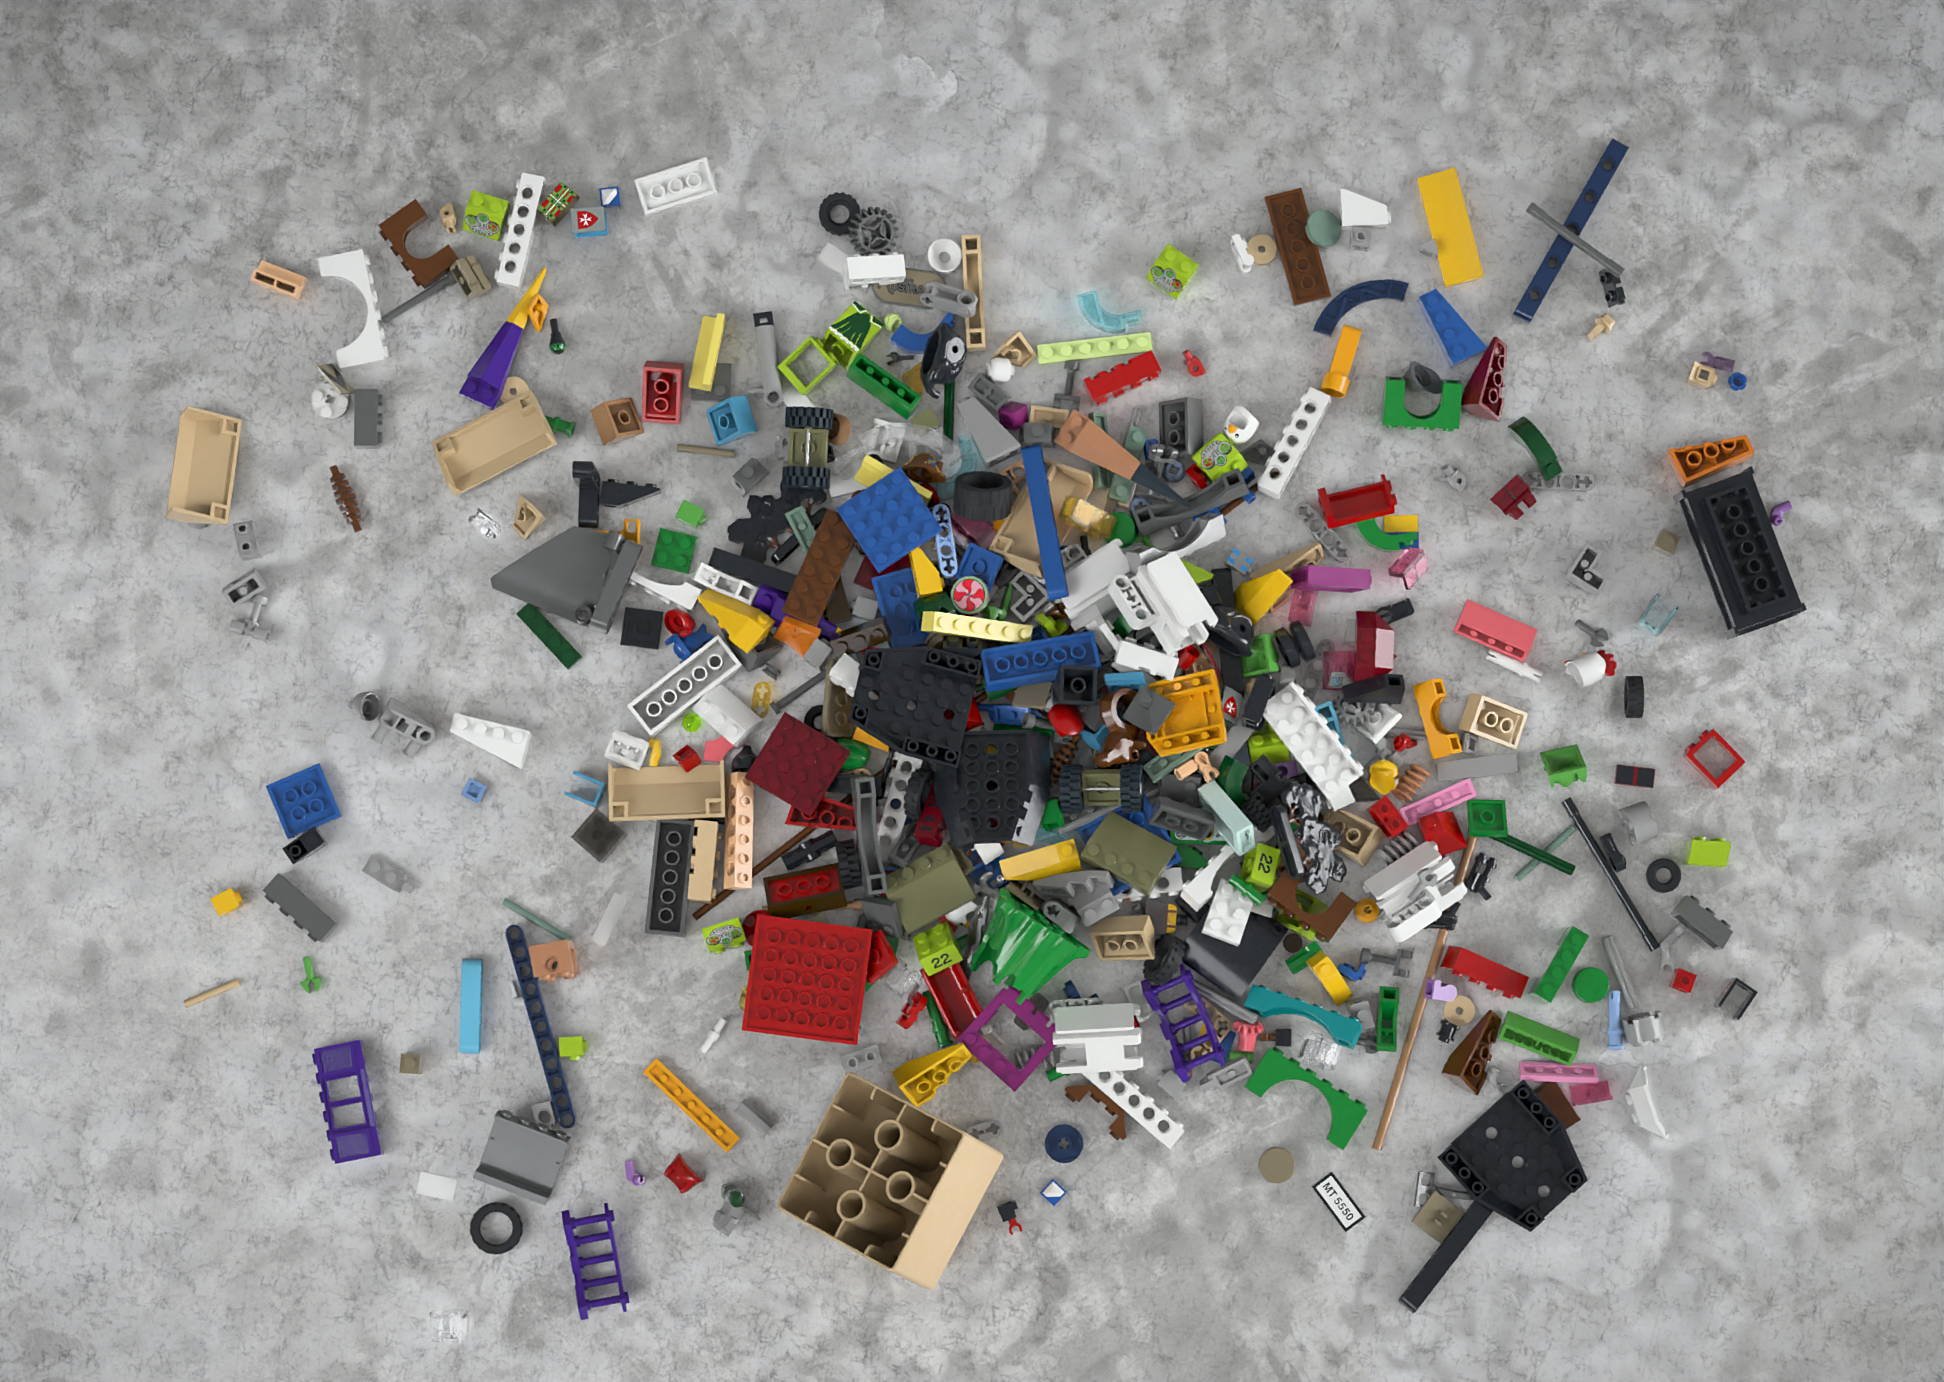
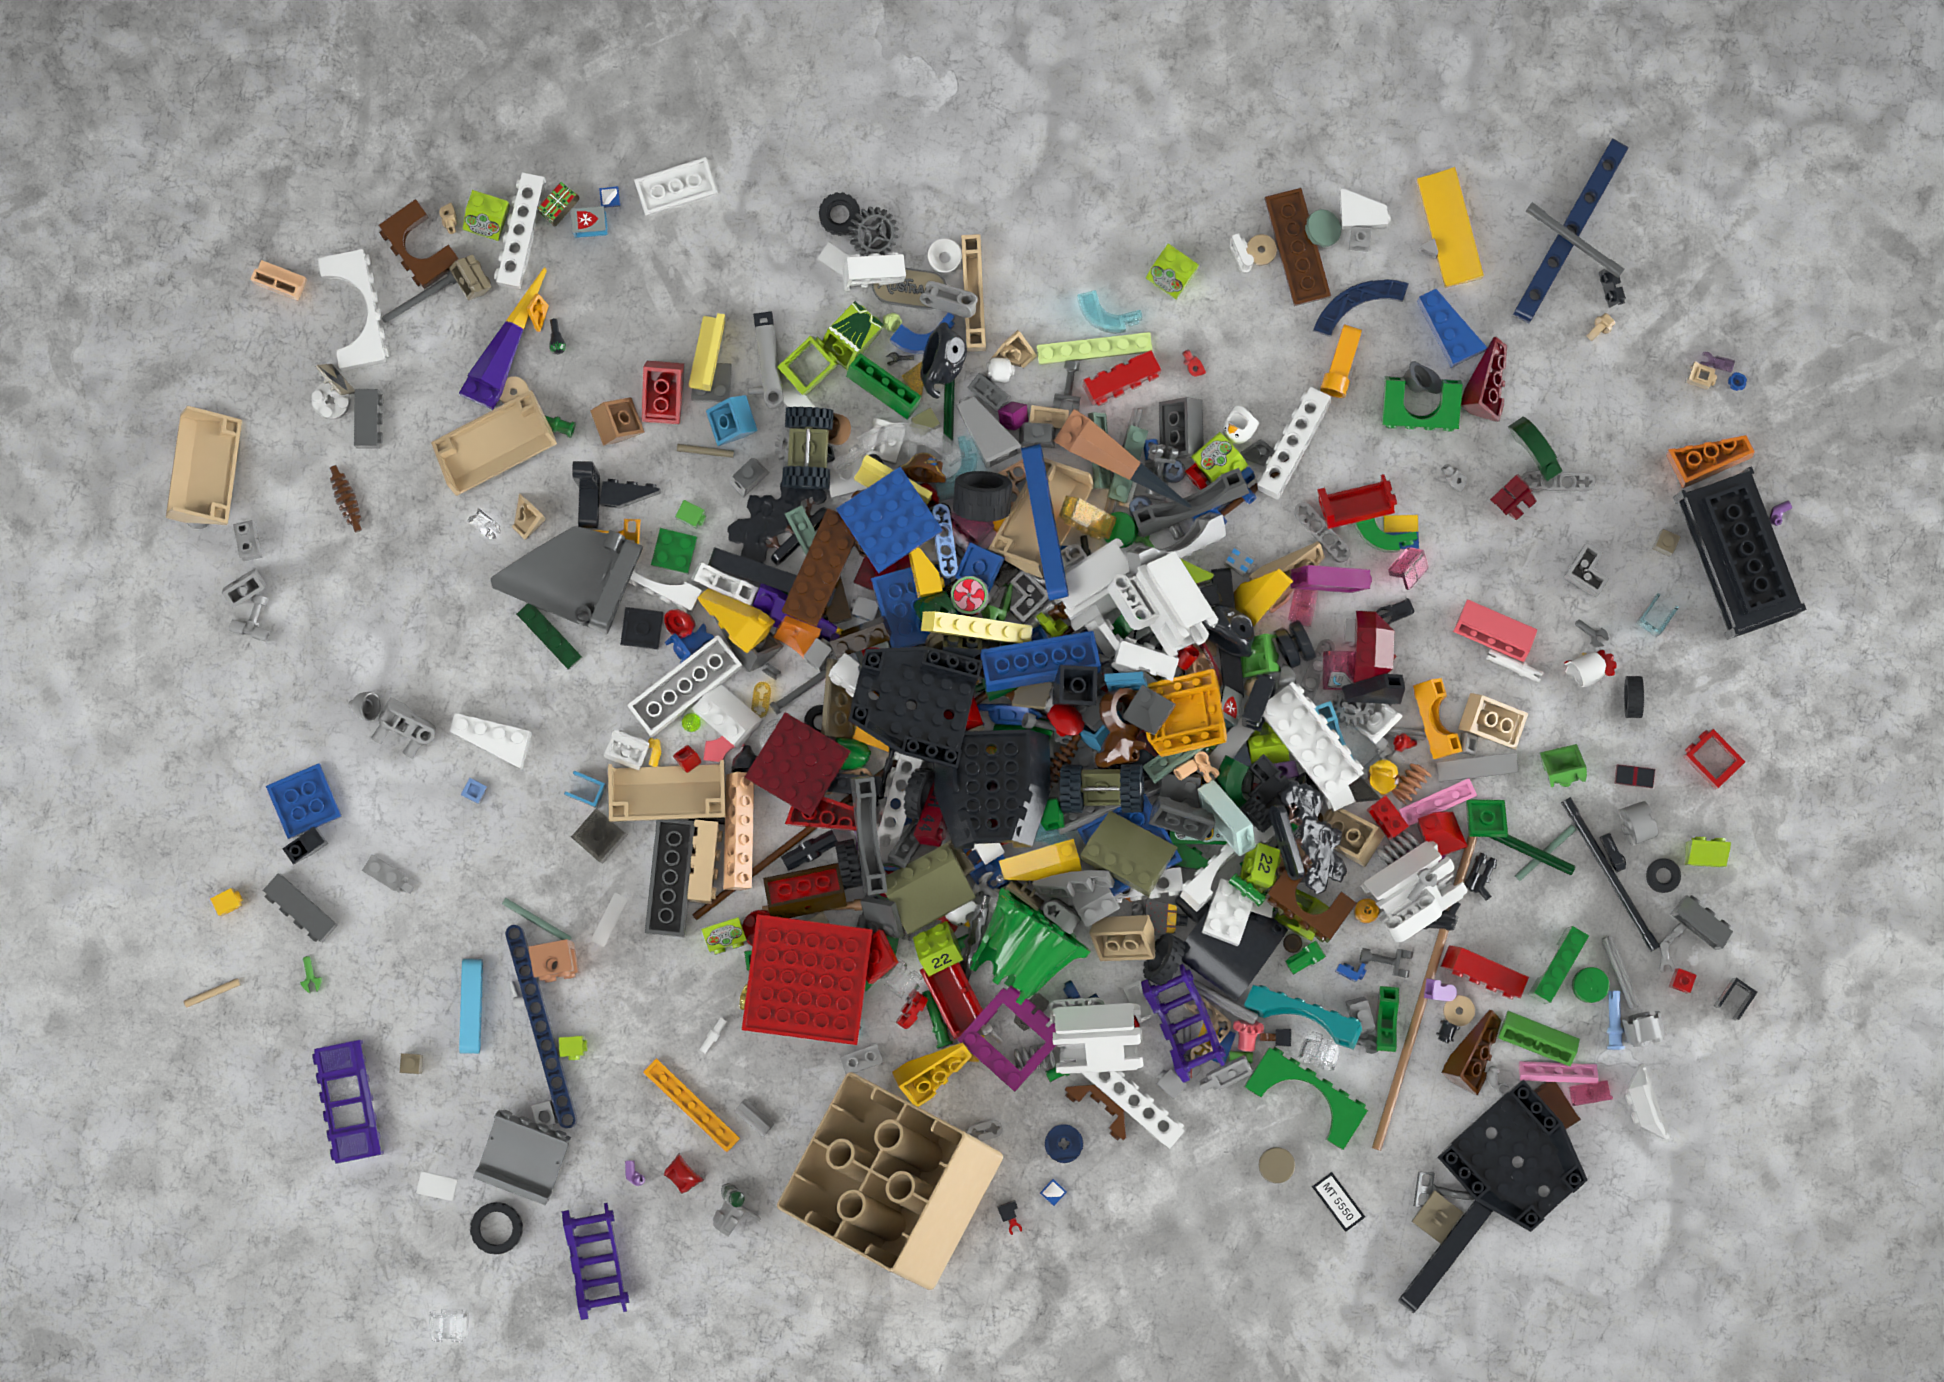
yellow slope [1306,950,1353,1007] -> none

